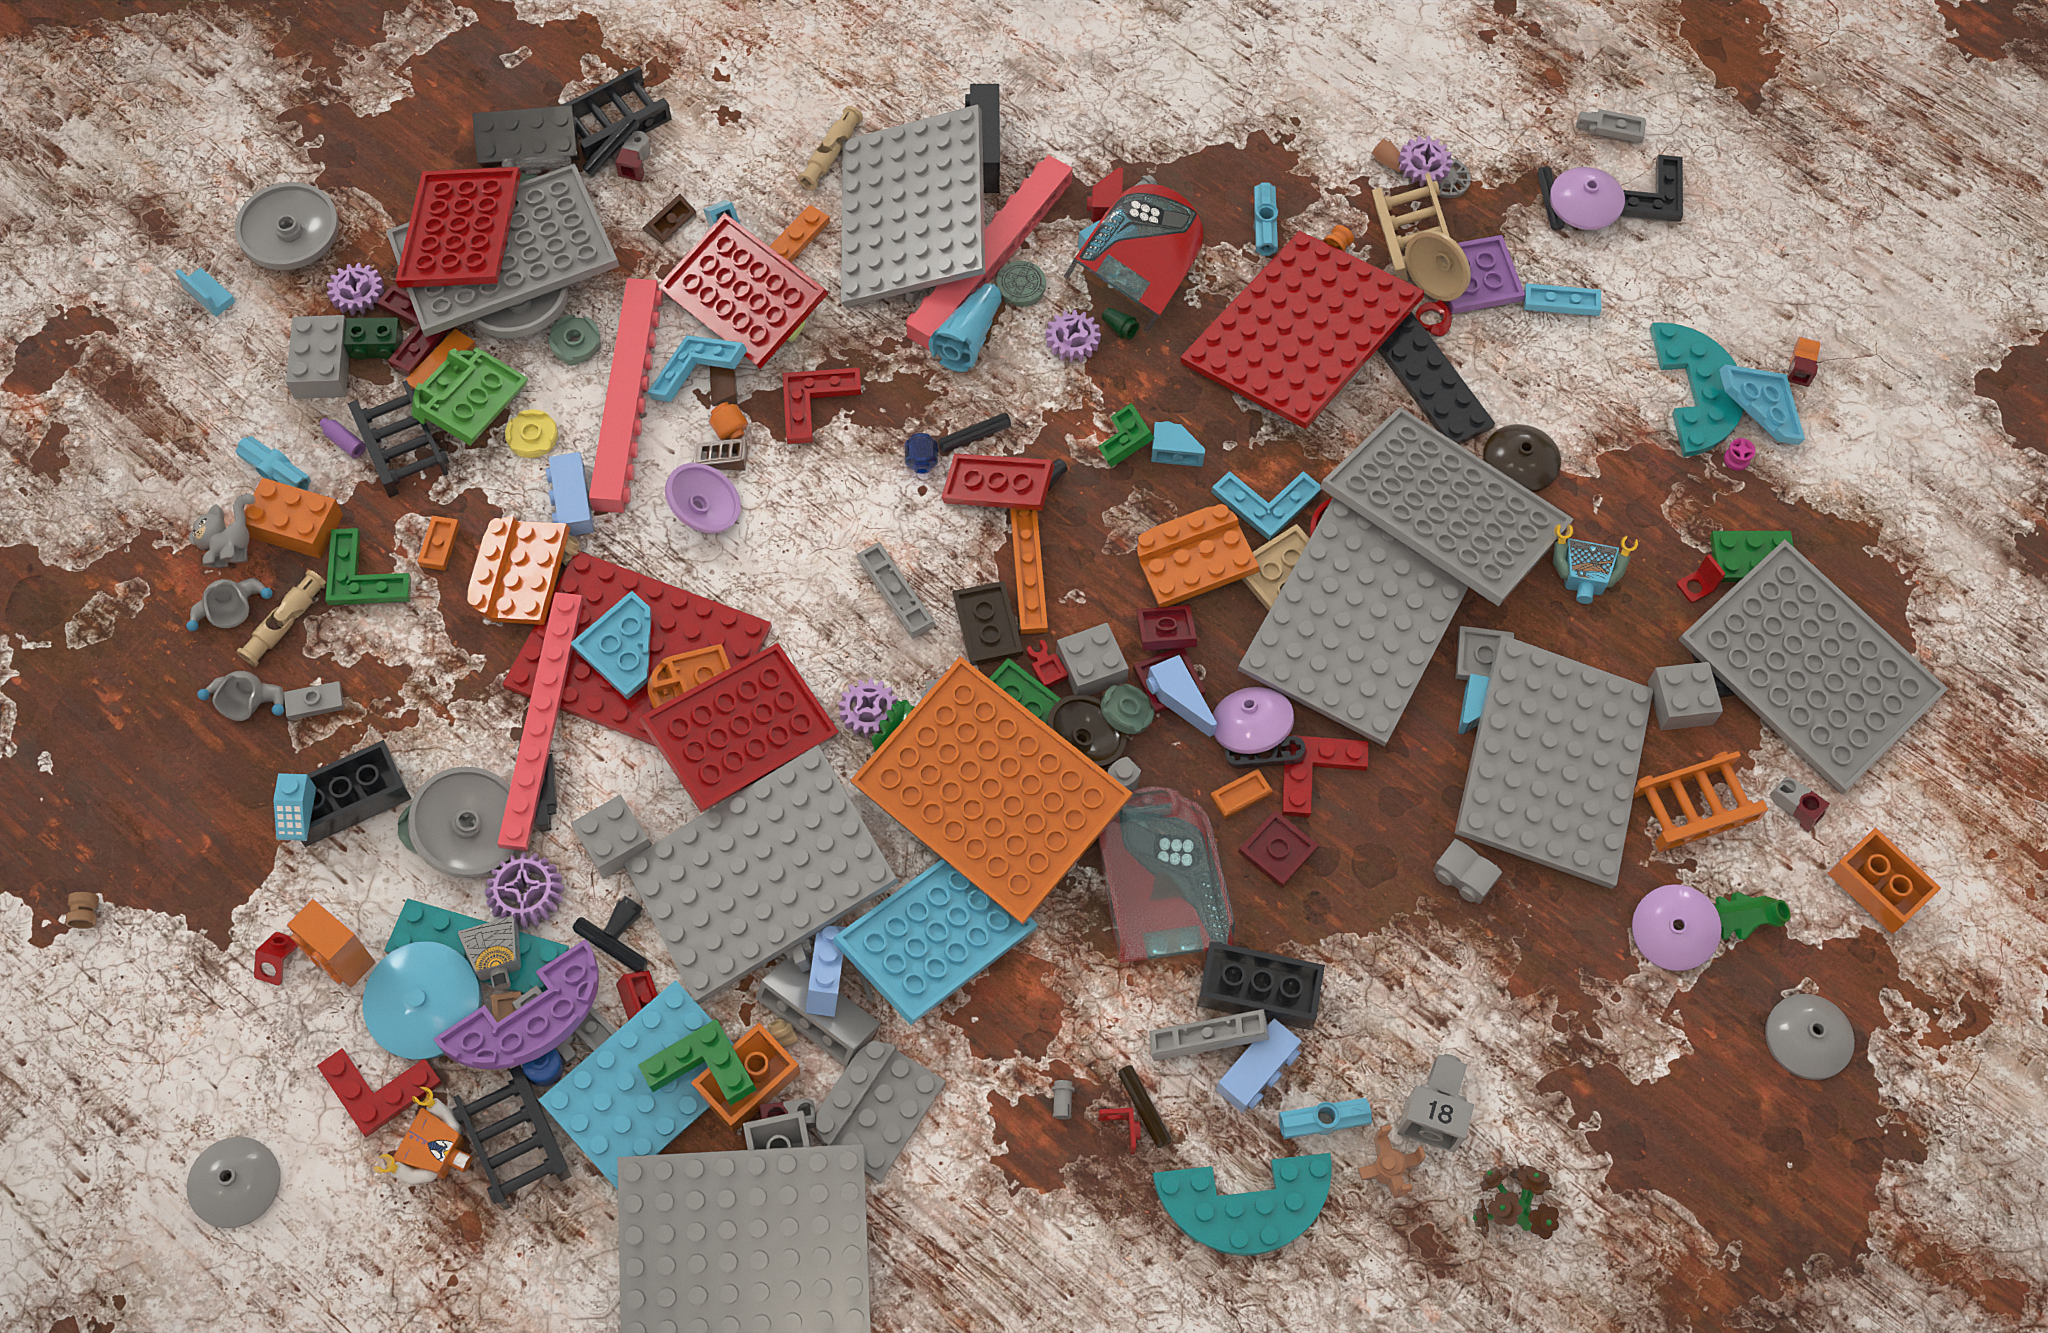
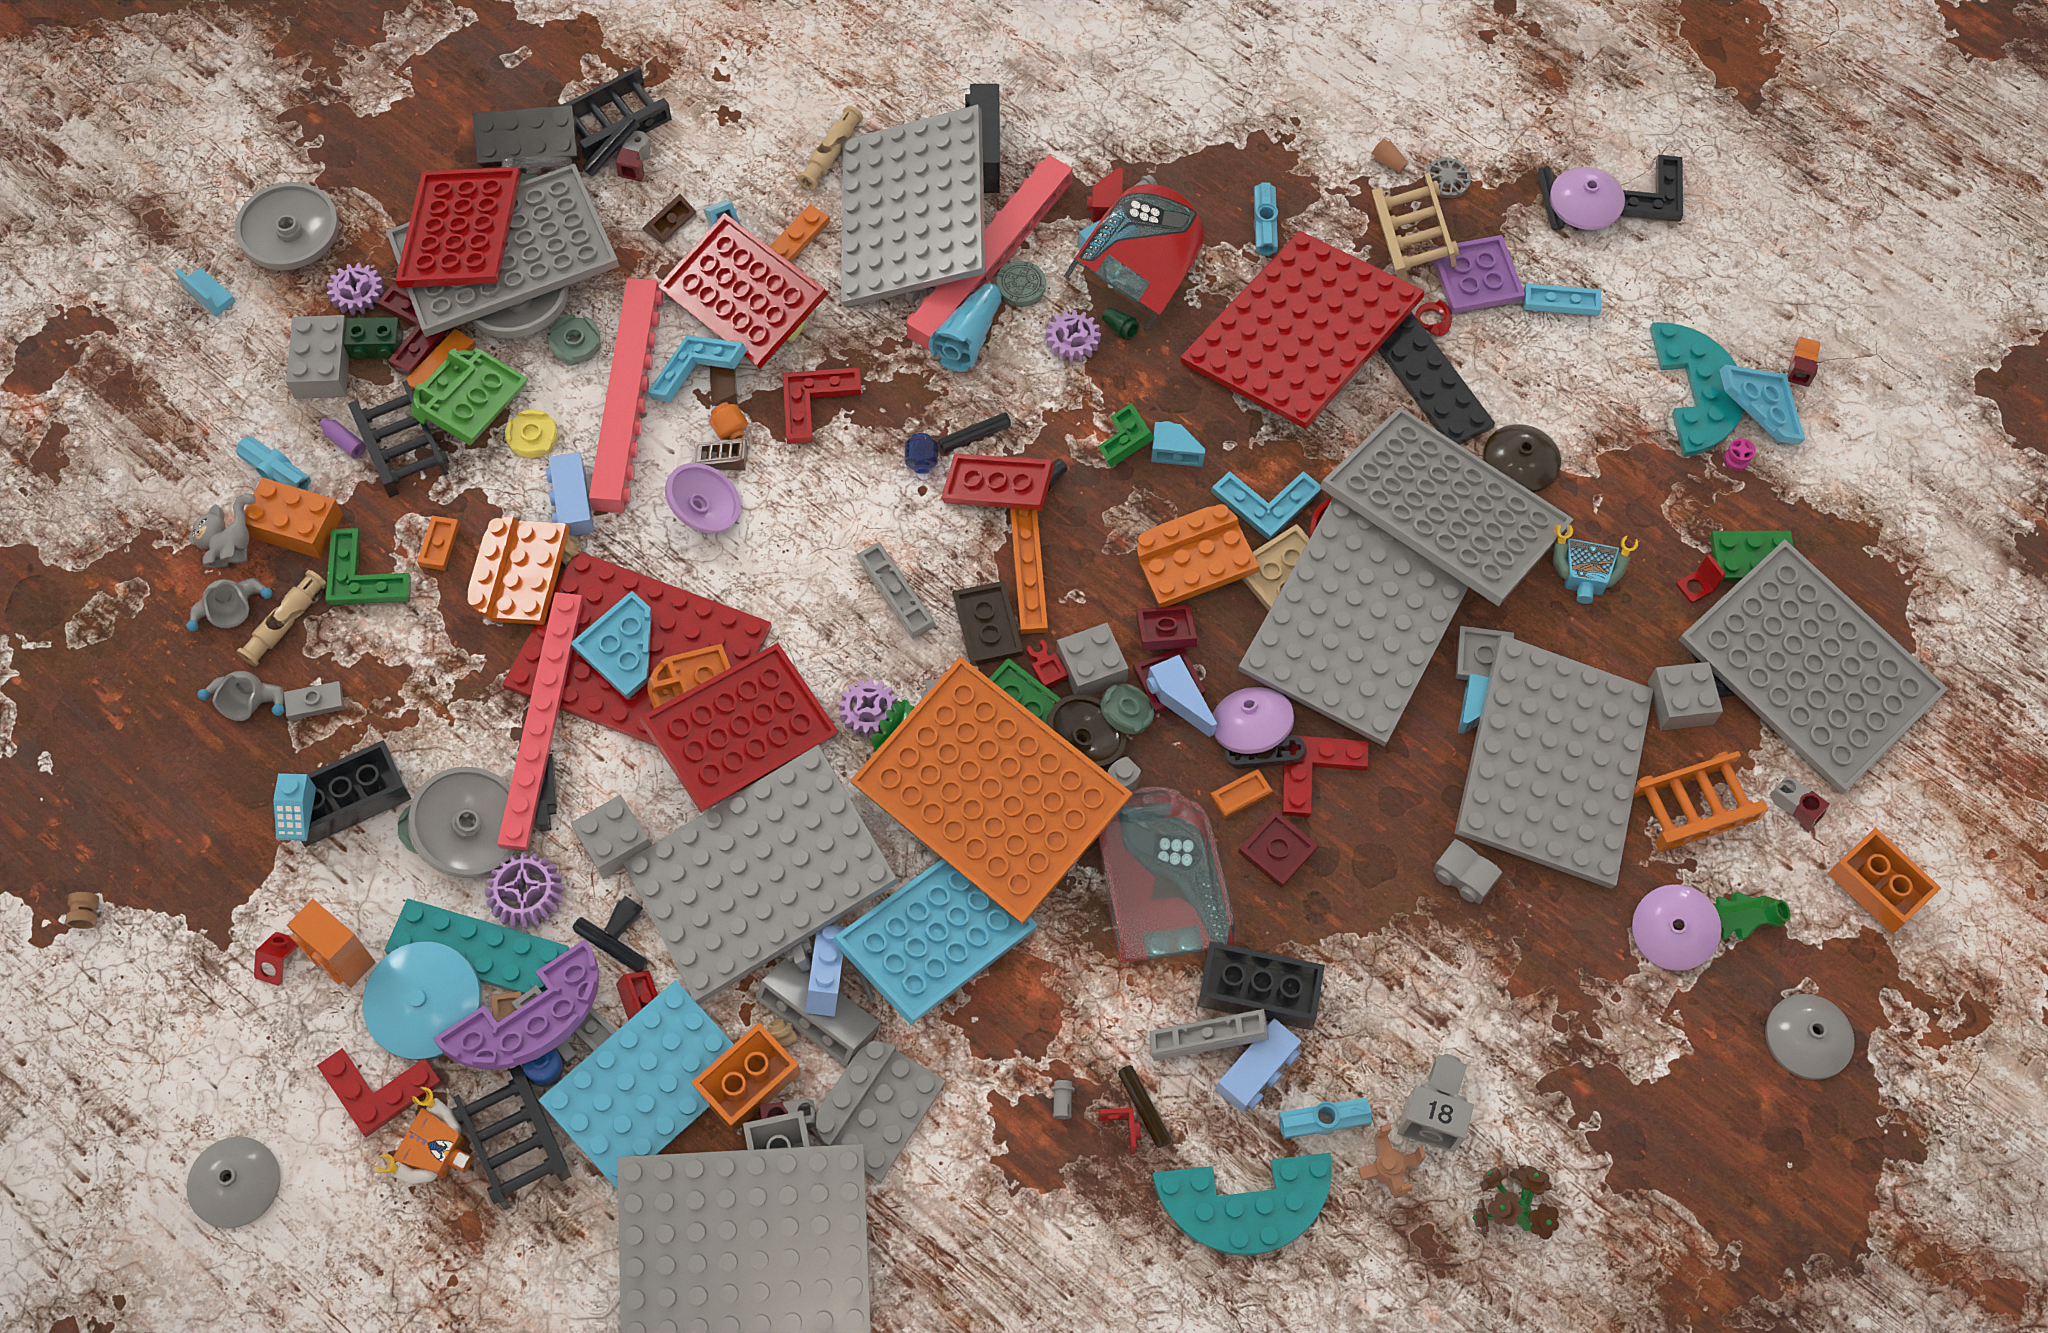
light grey torso [458,915,521,991] -> none
green plate [638,1019,757,1106] -> none
orange wheel [1323,225,1354,252] -> none
lavender gear [1398,136,1453,187] -> none
tan dish [1405,230,1471,301] -> none
light grey hinge [1576,109,1646,143] -> none

